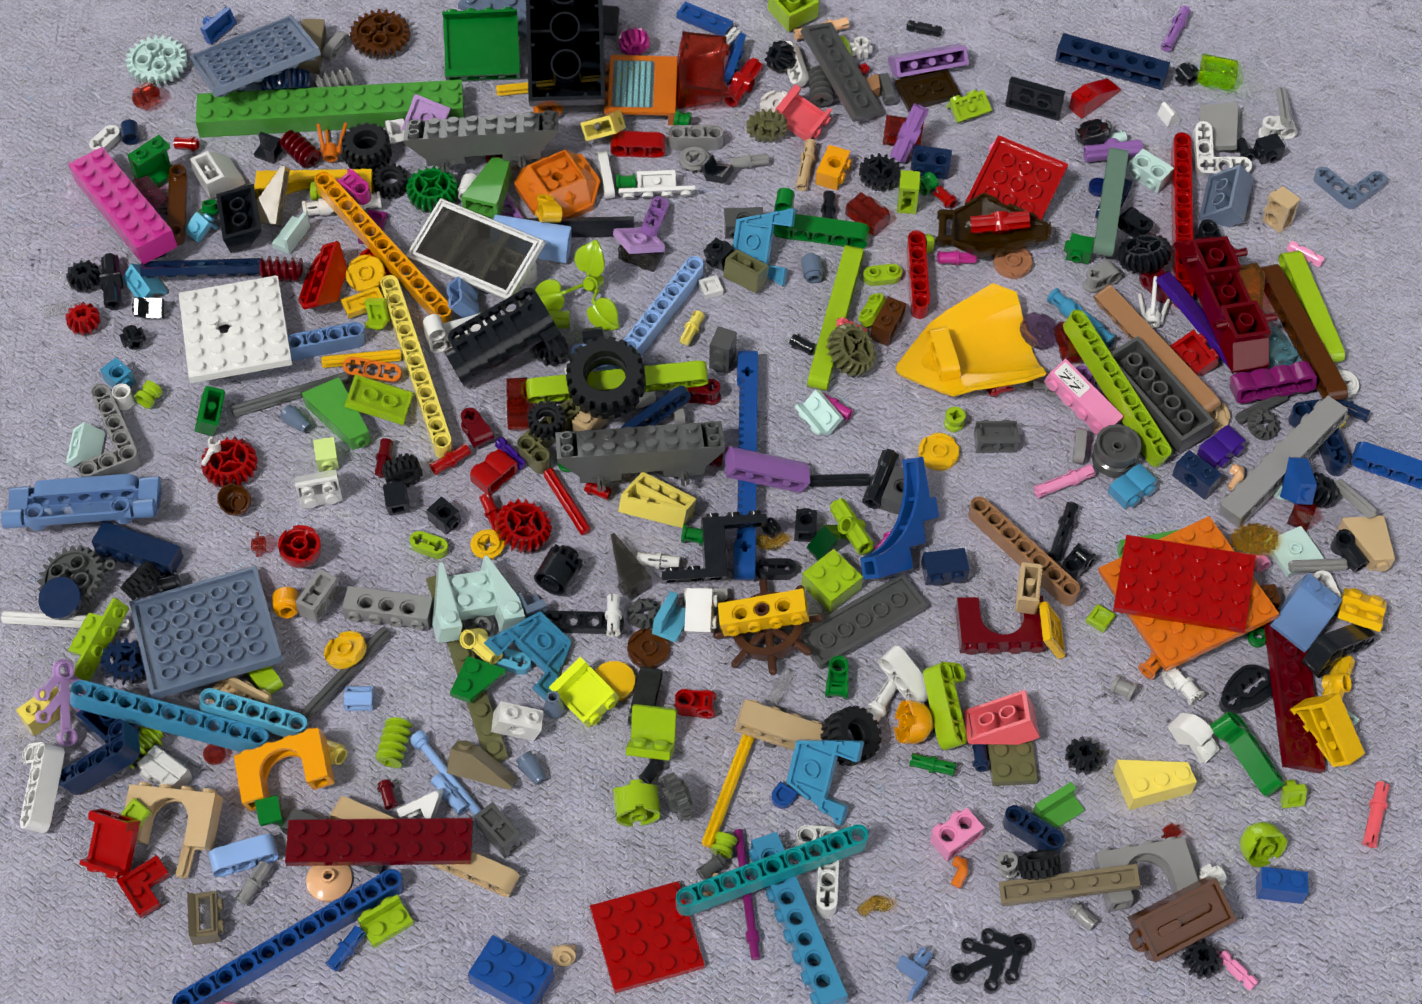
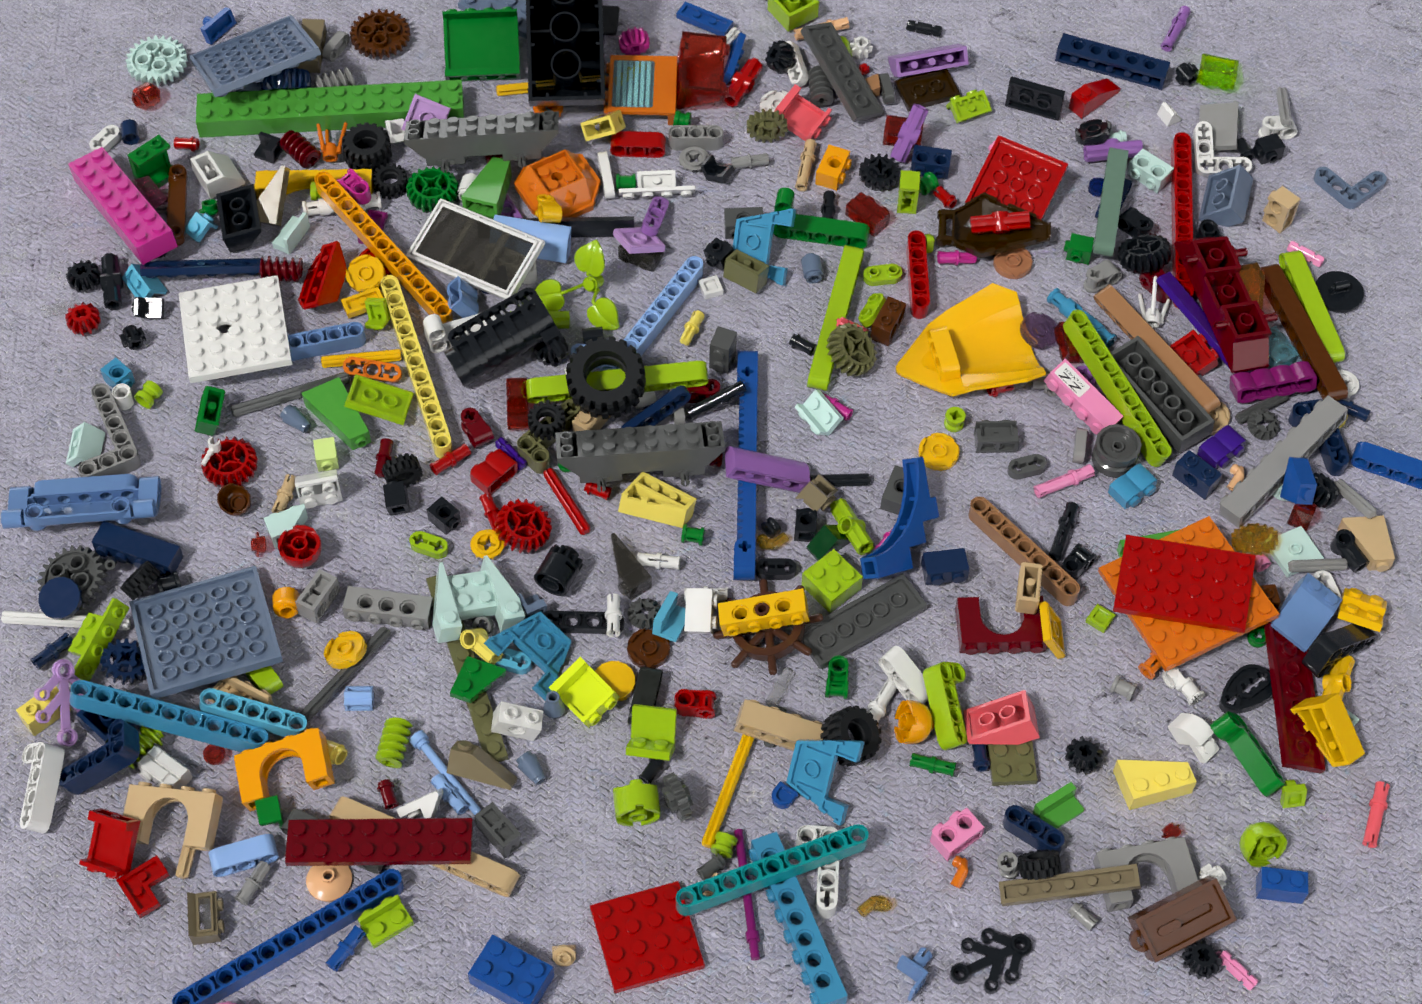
lime tile [121,798,153,828] -> none
black bracket [661,510,767,583] -> none
black axle [862,448,900,509] -> none
none -> dark blue pin [30,632,73,670]
none -> light aqua slope [264,504,308,548]
none -> tan pin [271,474,296,513]
none -> black pin [687,380,747,419]
none -> dark tan window [795,474,838,511]
none -> dark grey beam [1007,454,1047,480]
none -> black shield [1315,271,1364,313]

